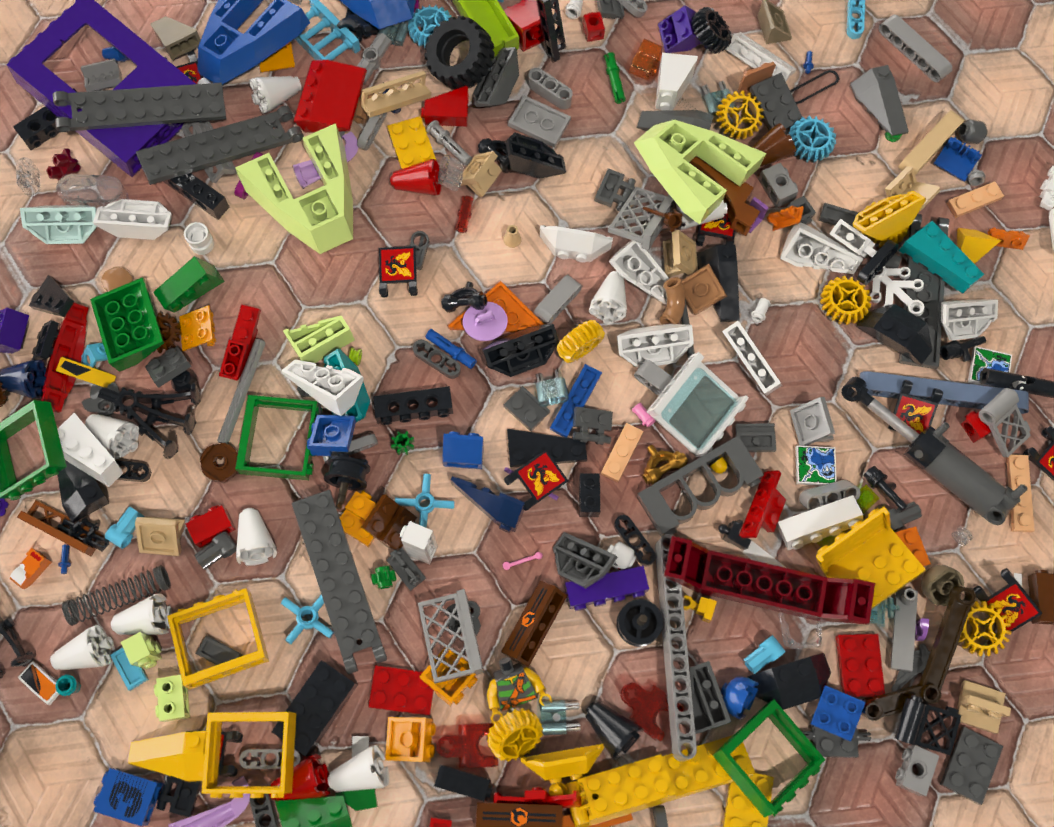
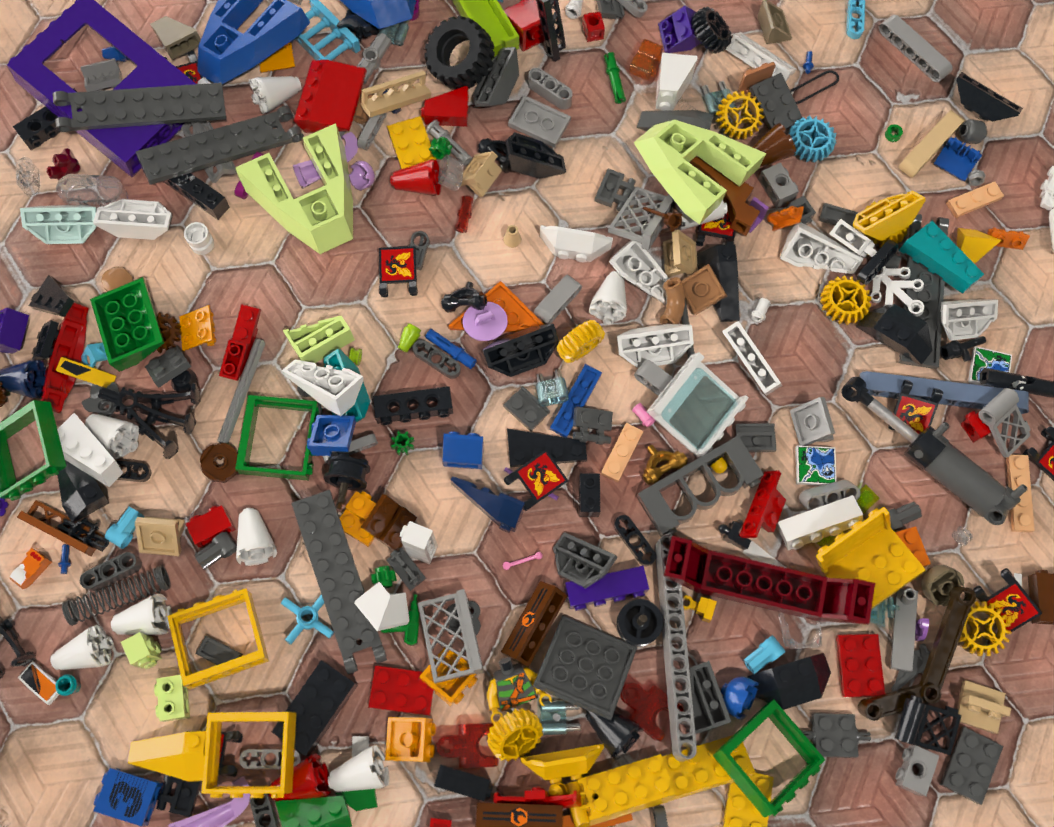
medium azure tile [110,647,149,691] -> none
green wedge [153,256,225,313] -> none
medium azure bar [395,474,455,528] -> none
medium azure gear [408,4,452,48] -> none
white head [607,542,636,571] -> none
blue hinge [811,685,865,742] -> none
dark grey wedge [850,65,909,136] -> none
black piece [863,466,908,511] -> none
tan bracket [885,166,940,212] -> none
none -> dark grey beam [79,552,142,592]
none -> lavender hair [349,160,375,191]
none -> white slope [355,582,409,631]
none -> green piece [381,594,420,646]
none -> lime cone [397,323,421,353]
none -> green gear [429,136,453,160]
none -> dark grey tile [533,615,637,720]
none -> black wedge [956,72,1023,122]

